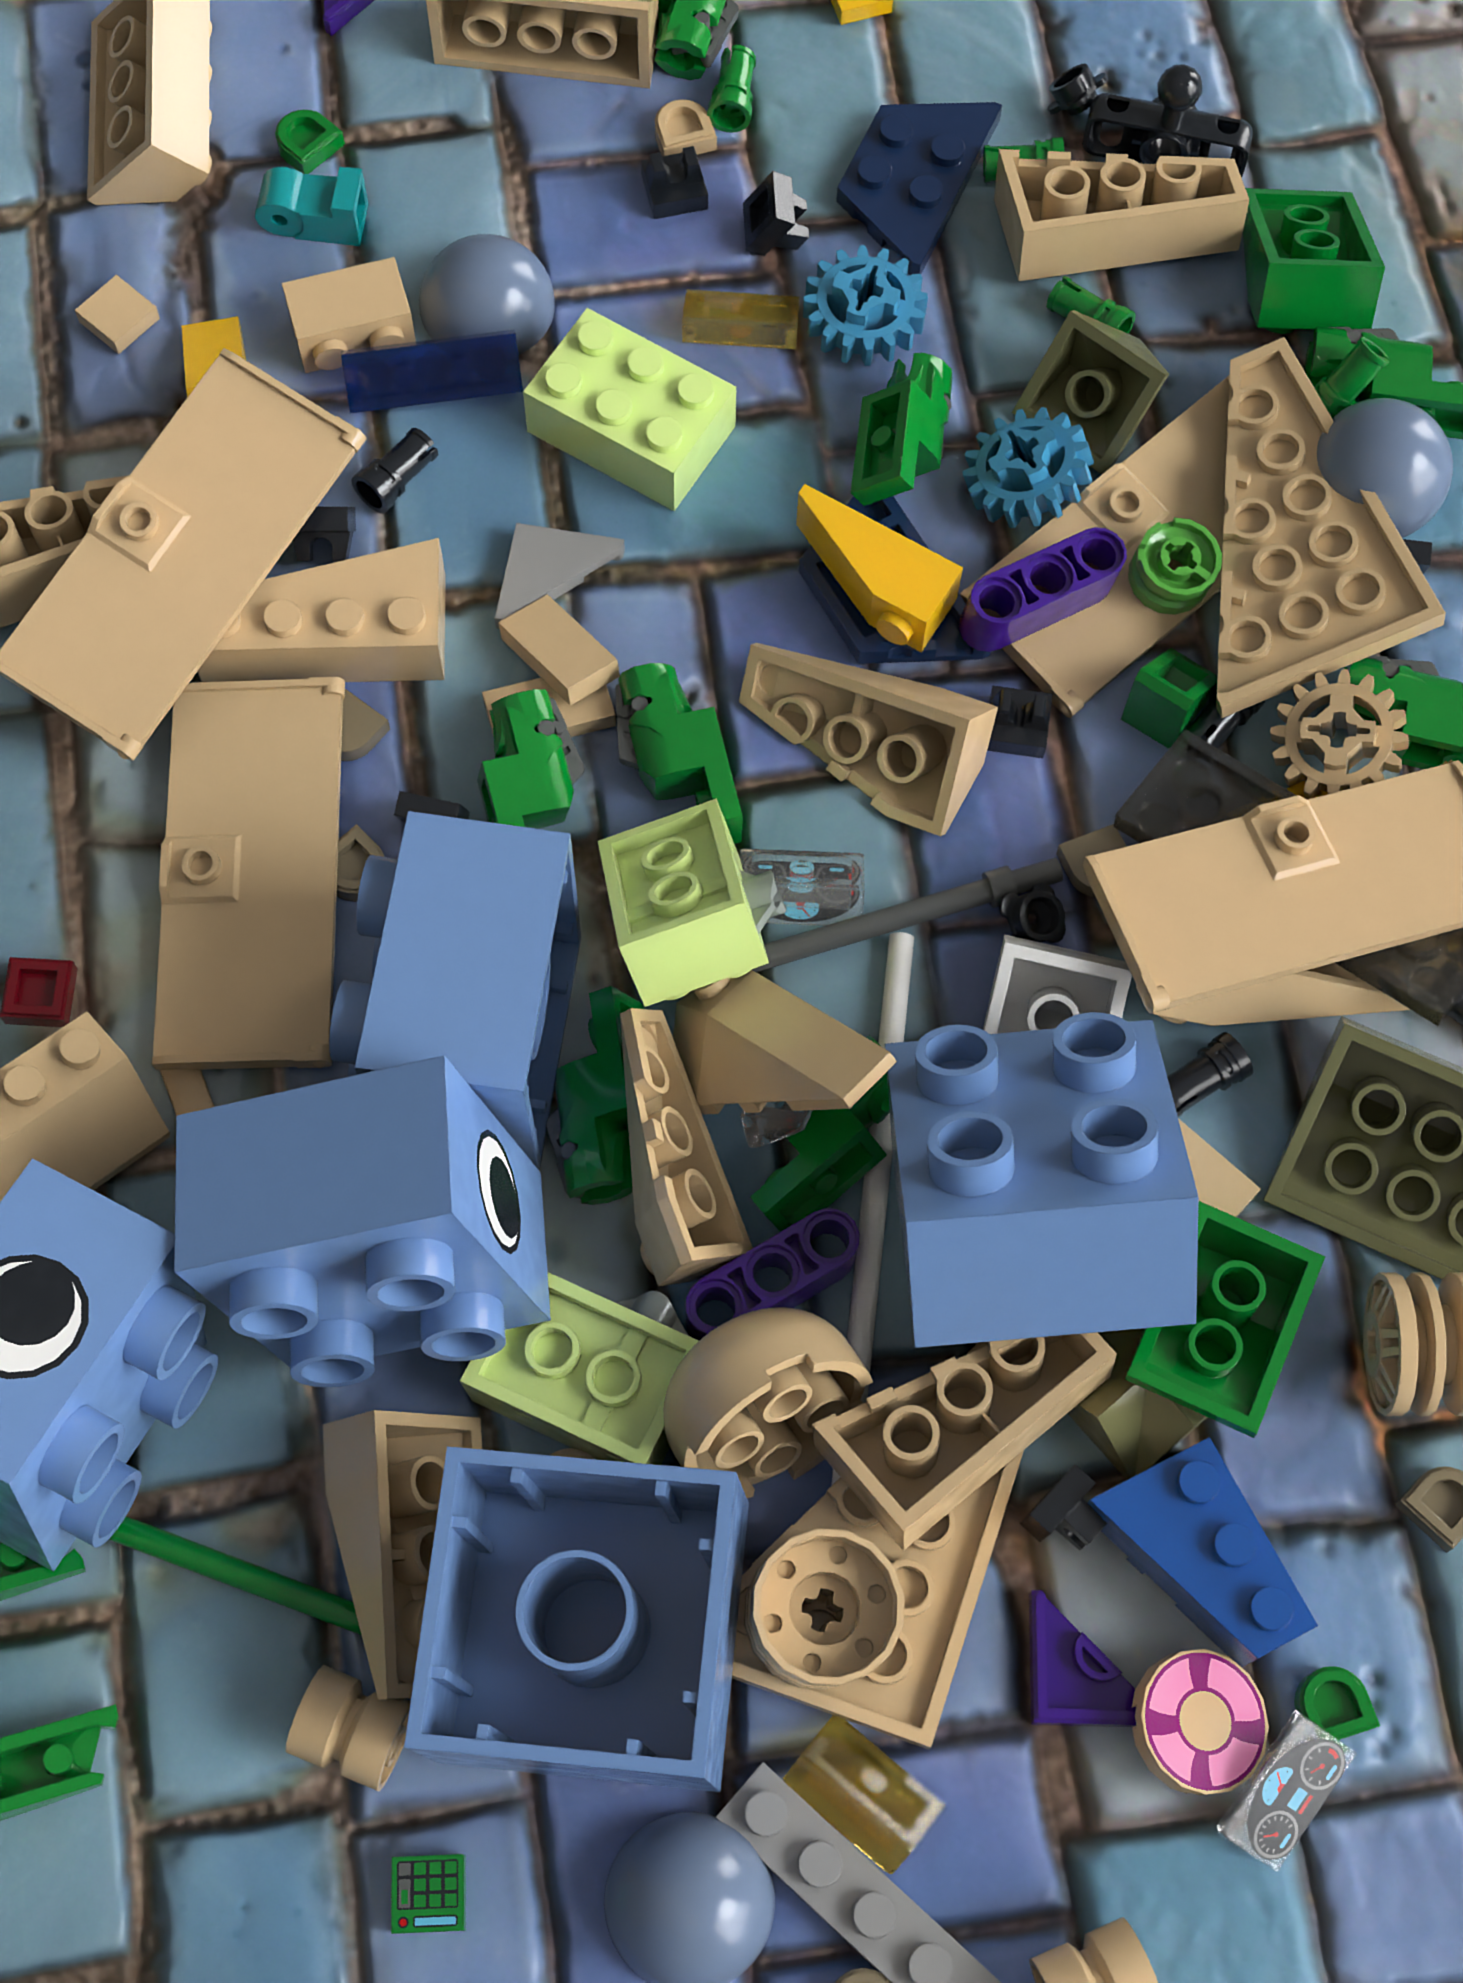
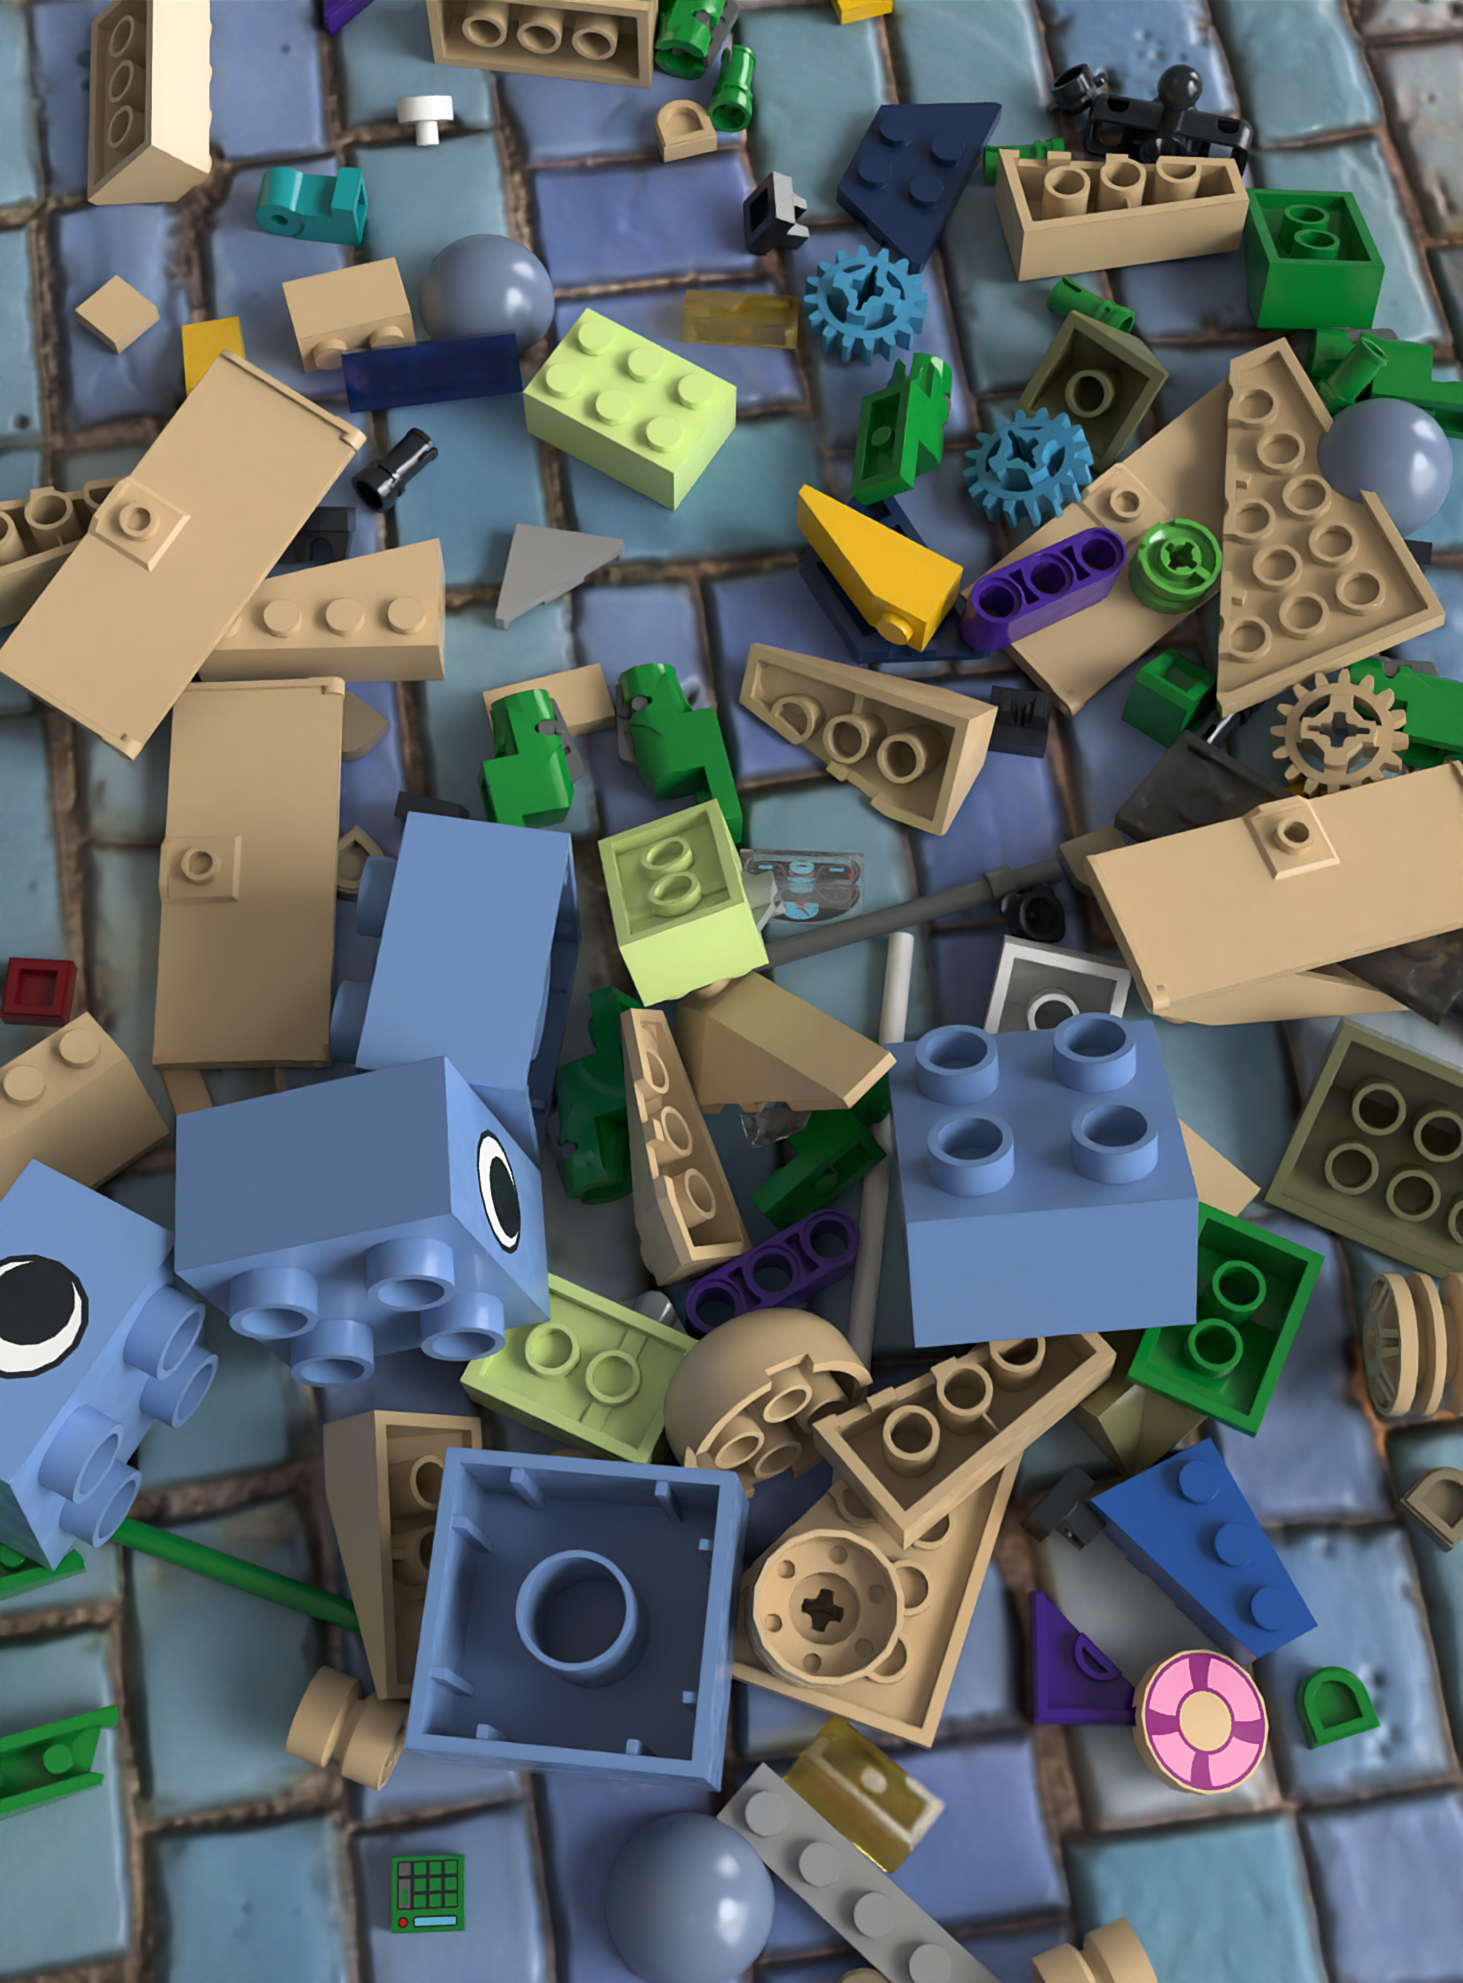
green tile [275,110,345,174] -> none
tan tile [498,594,620,706] -> none
black tile [641,146,708,219] -> none
black pin [1167,1032,1254,1118] -> none
slope [1216,1709,1357,1872] -> none
none -> white tile [396,96,454,146]

